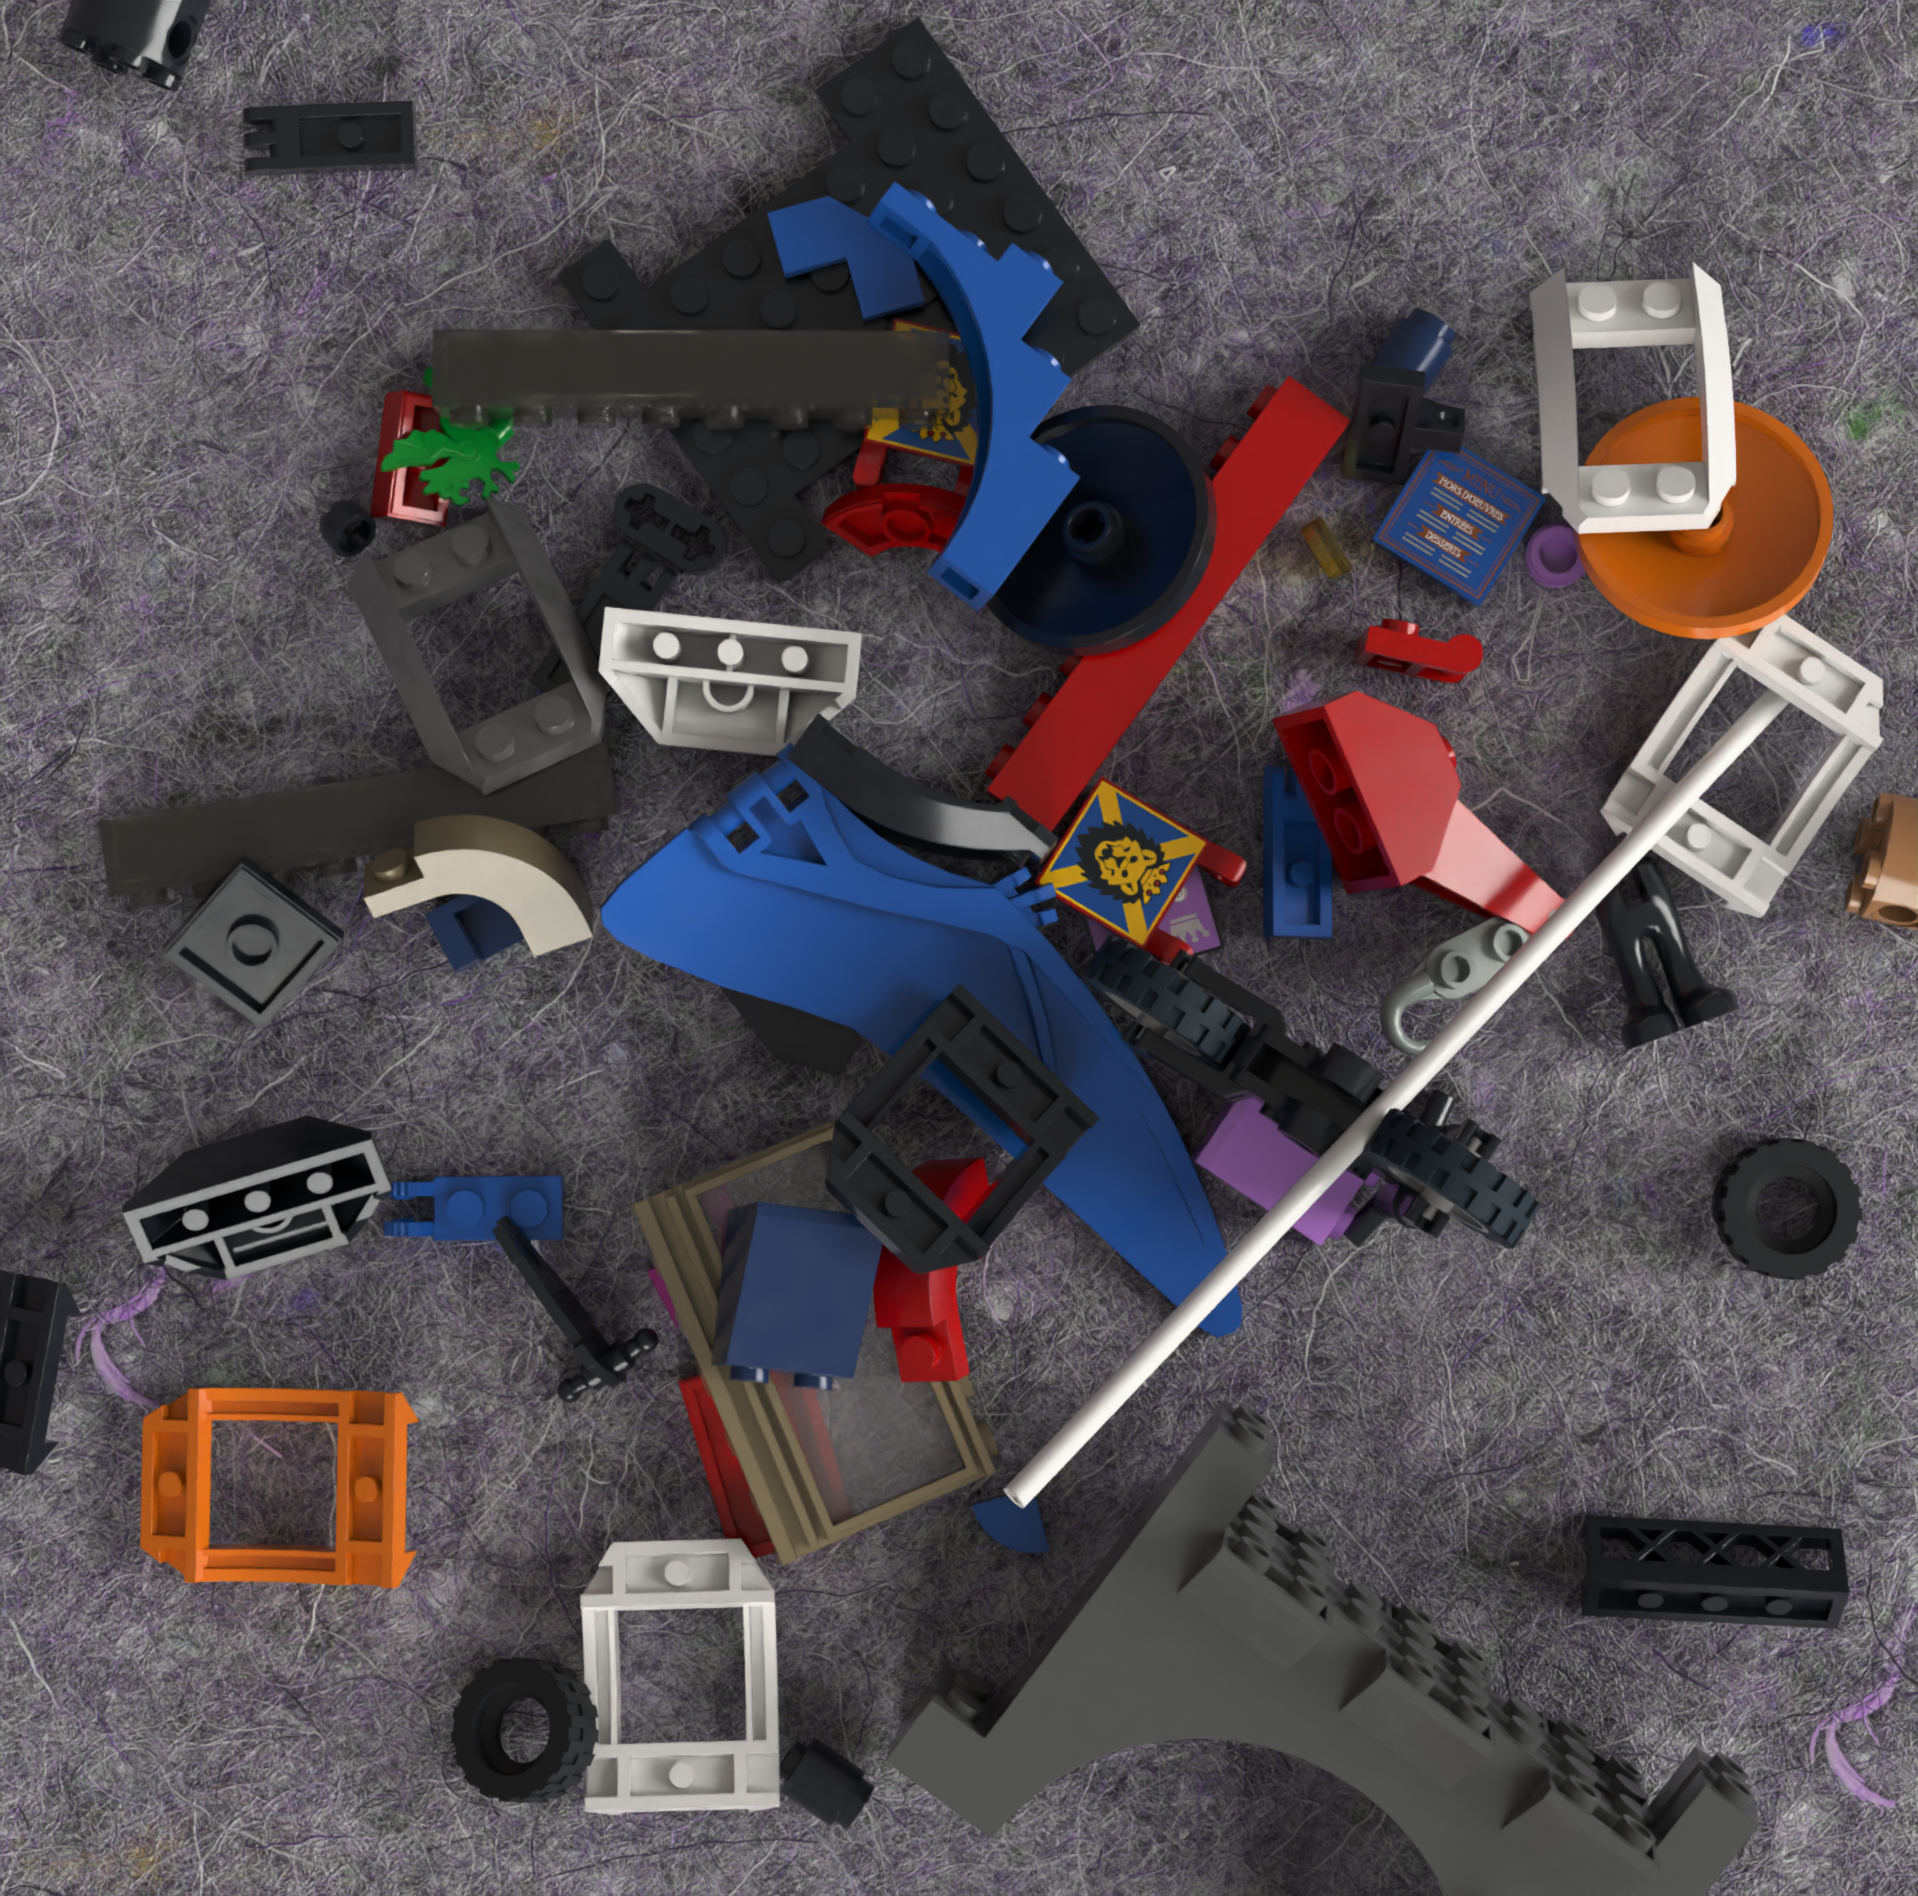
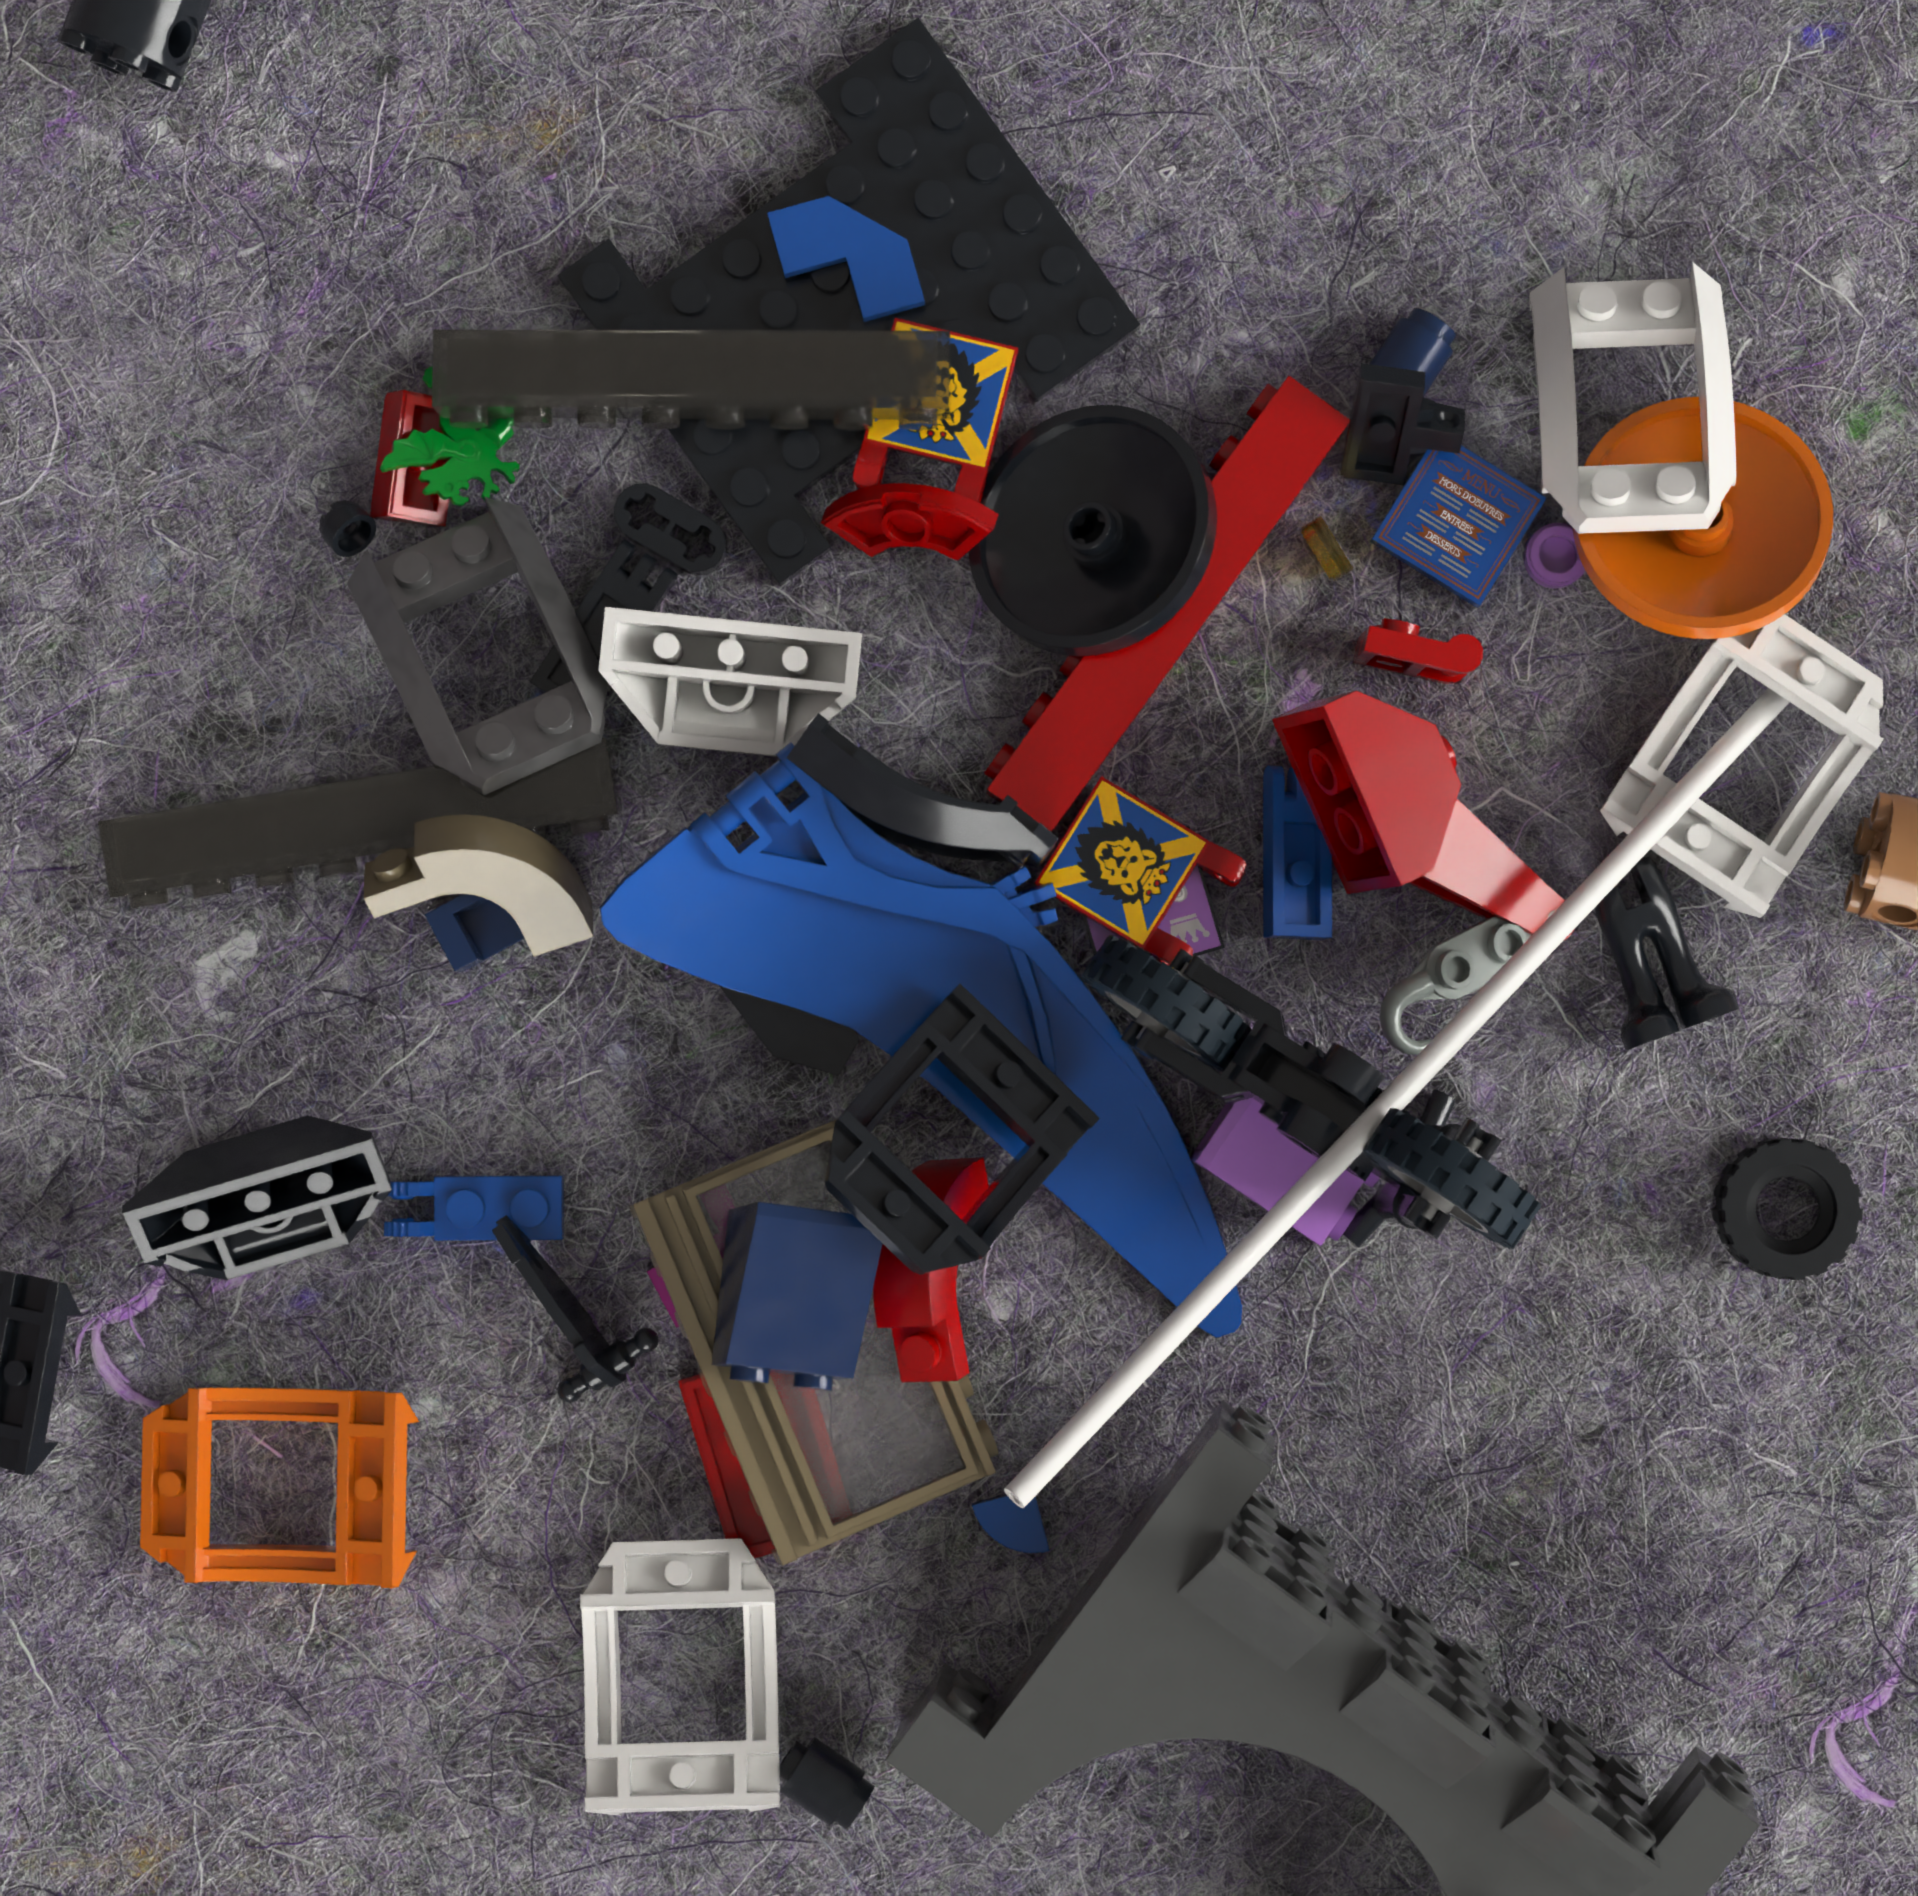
black tile [161,854,344,1030] -> none
black hinge [243,101,418,176] -> none
black tyre [451,1657,599,1803] -> none
blue arch [866,182,1080,612] -> none
black fence [1580,1515,1849,1629] -> none

